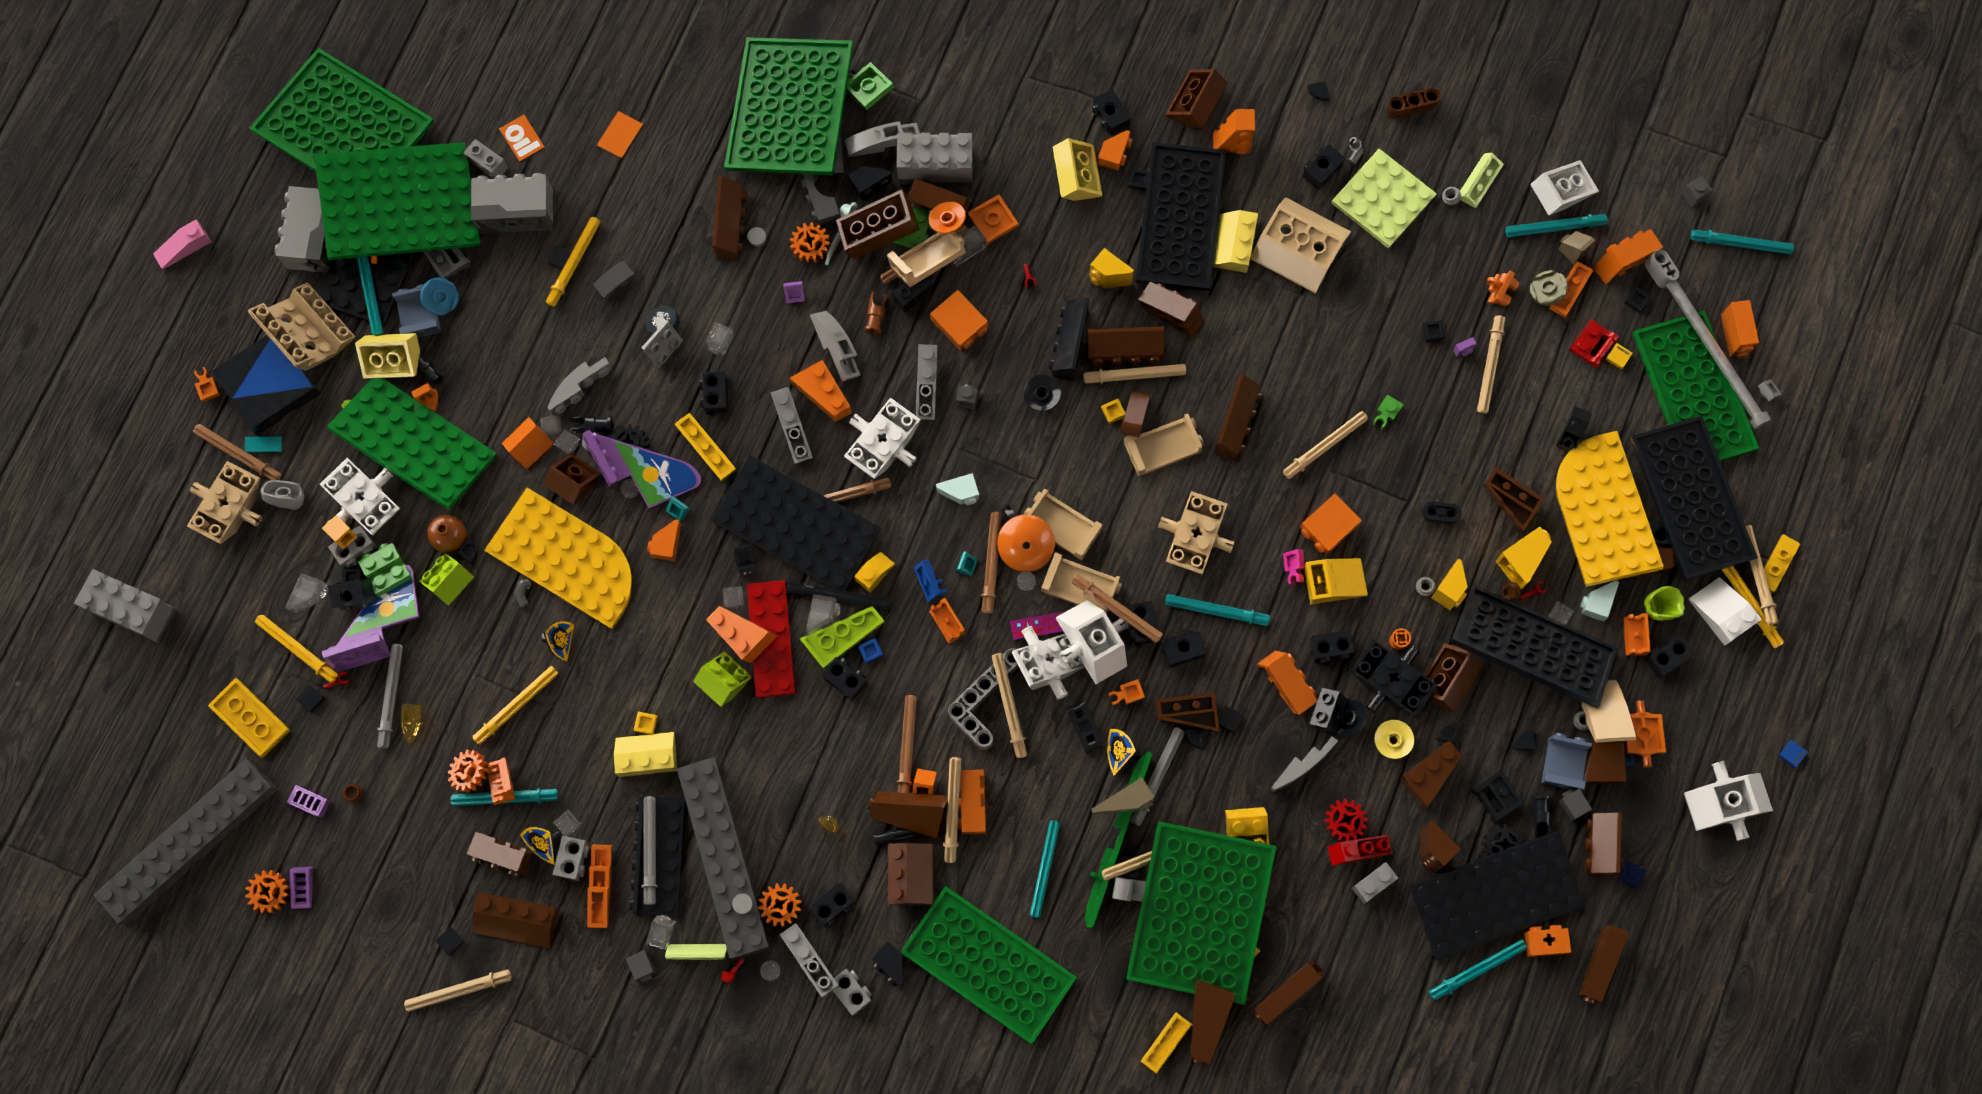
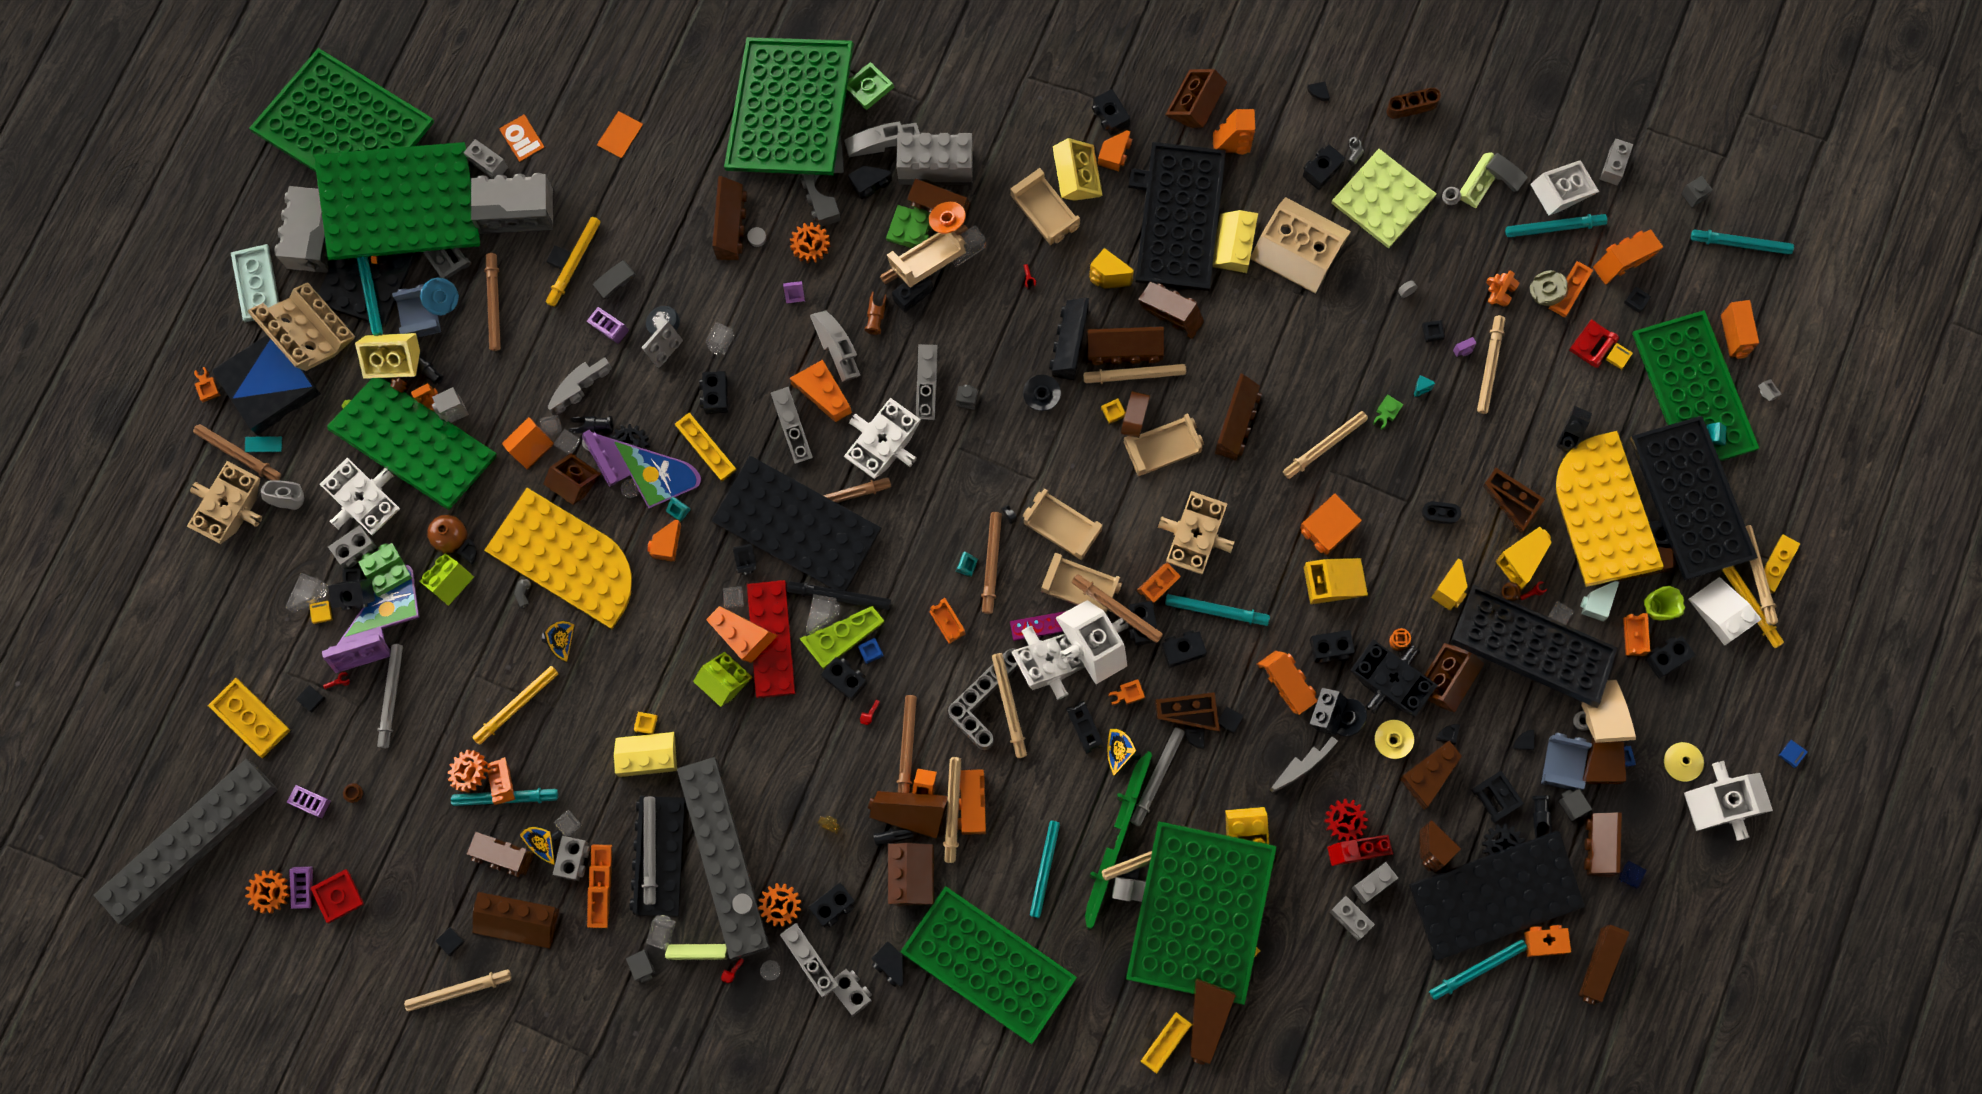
light grey piece [74,569,176,643] -> none
bright pink slope [153,220,212,270] -> none
yellow axle [255,615,338,683] -> none
light orange brick [322,515,357,550] -> none
clear yellow plate [401,703,423,744] -> none
light aqua sword [825,202,858,265] -> none
reddish brown slope [836,190,920,260] -> none
yellow slope [854,552,895,593] -> none
blue plate [914,559,946,602] -> none
orange brick [930,290,988,351] -> none
light aqua slope [936,473,979,505] -> none
orange plate [968,195,1019,244] -> none
orange dish [997,514,1055,572] -> none
clear plate [1017,572,1036,591] -> none
dark tan slope [1091,778,1155,815] -> none
reddish brown slope [1254,958,1326,1025] -> none
dark pink plate [1283,549,1305,585] -> none
light grey plate [1416,577,1436,596] -> none
dark tan slope [1558,231,1595,265] -> none
orange plate [1624,700,1666,768] -> none
flat silver piece [1645,249,1772,430] -> none
none -> light aqua tile [231,244,279,322]
none -> yellow tile [309,601,333,624]
none -> red plate [310,869,365,924]
none -> reddish brown plate [390,377,409,393]
none -> light grey brick [432,387,469,423]
none -> medium nougat axle [484,253,501,351]
none -> medium lavender slope [587,307,629,344]
none -> red hand [860,700,880,725]
none -> tan panel [1010,168,1080,245]
none -> orange hinge [1136,563,1181,603]
none -> light grey brick [1330,896,1375,940]
none -> light grey tile [1398,281,1417,298]
none -> teal slope [1414,375,1435,397]
none -> dark grey slope [1486,153,1528,192]
none -> light grey brick [1600,138,1633,185]
none -> light yellow dish [1664,742,1704,782]
none -> teal slope [1707,422,1727,446]

